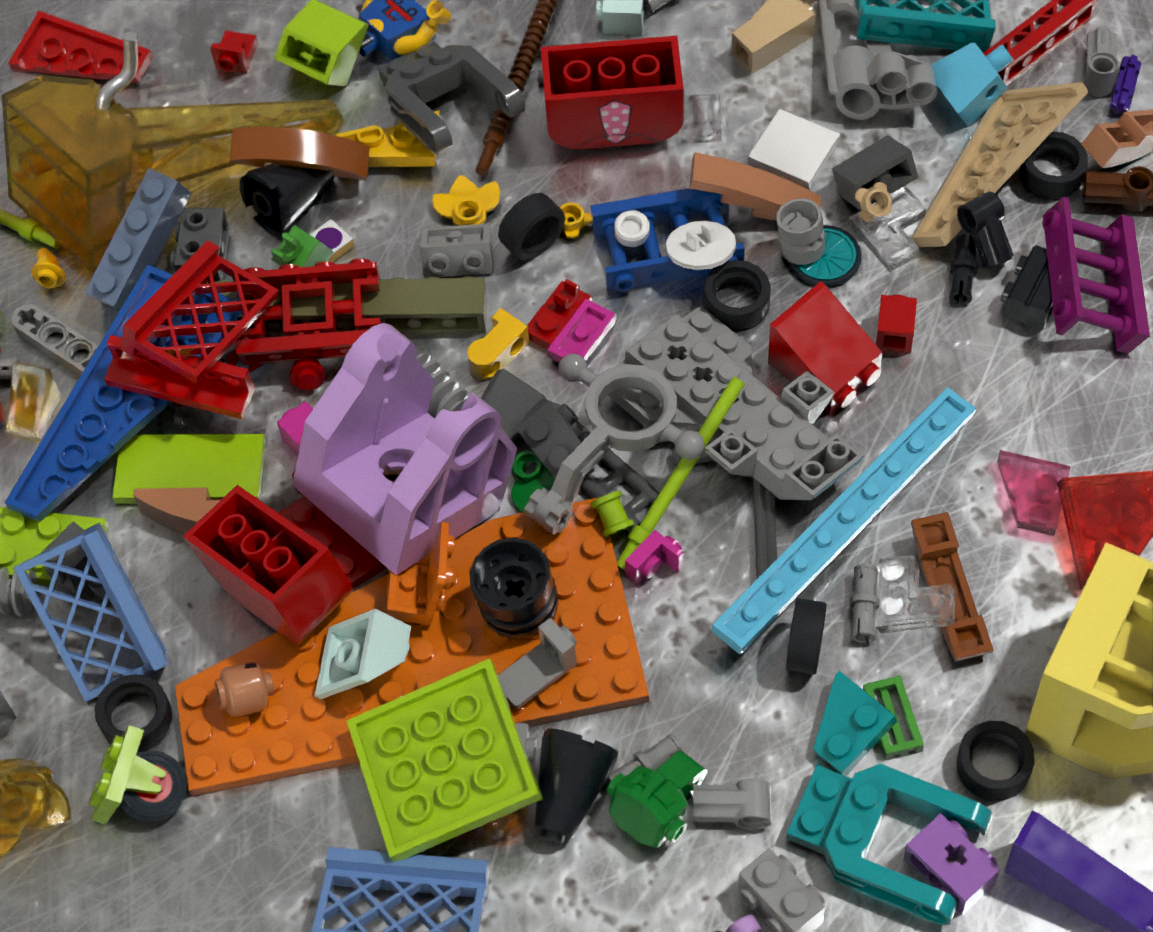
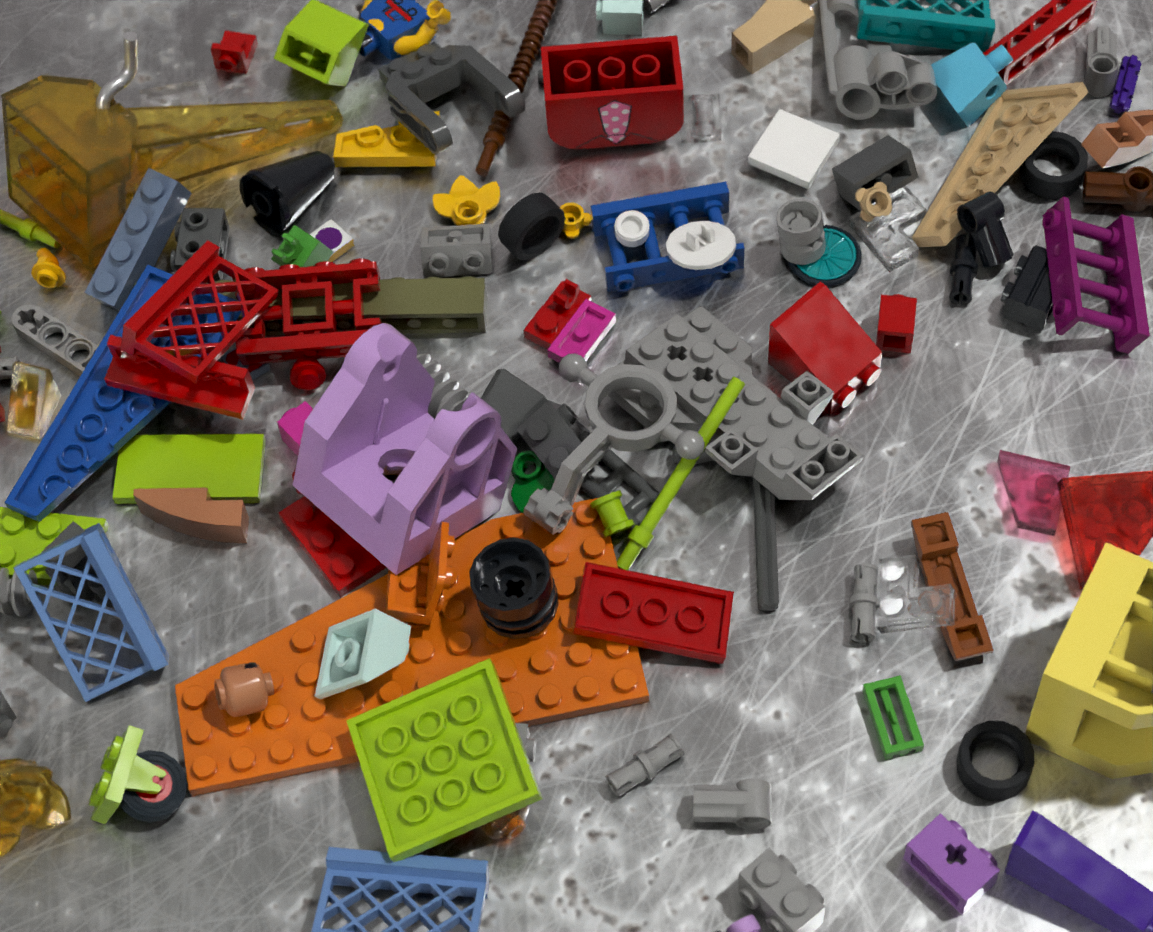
red wing [8,11,154,83] -> none
black tyre [94,674,173,752] -> none
red brick [183,485,353,645] -> none
dark orange slope [229,127,369,181] -> none
yellow leg [467,308,530,380] -> none
light grey bracket [498,618,577,709] -> none
black cone [534,728,619,844] -> none
green piece [606,750,707,848] -> none
dark pink bracket [625,530,684,586] -> none
nougat slope [690,152,821,221] -> none
black tyre [703,260,771,330] -> none
medium azure plate [711,387,976,655] -> none
black tyre [786,598,827,674] -> none
teal plate [786,763,993,925] -> none
teal wing [813,670,897,776] -> none
none -> red tile [573,562,734,664]

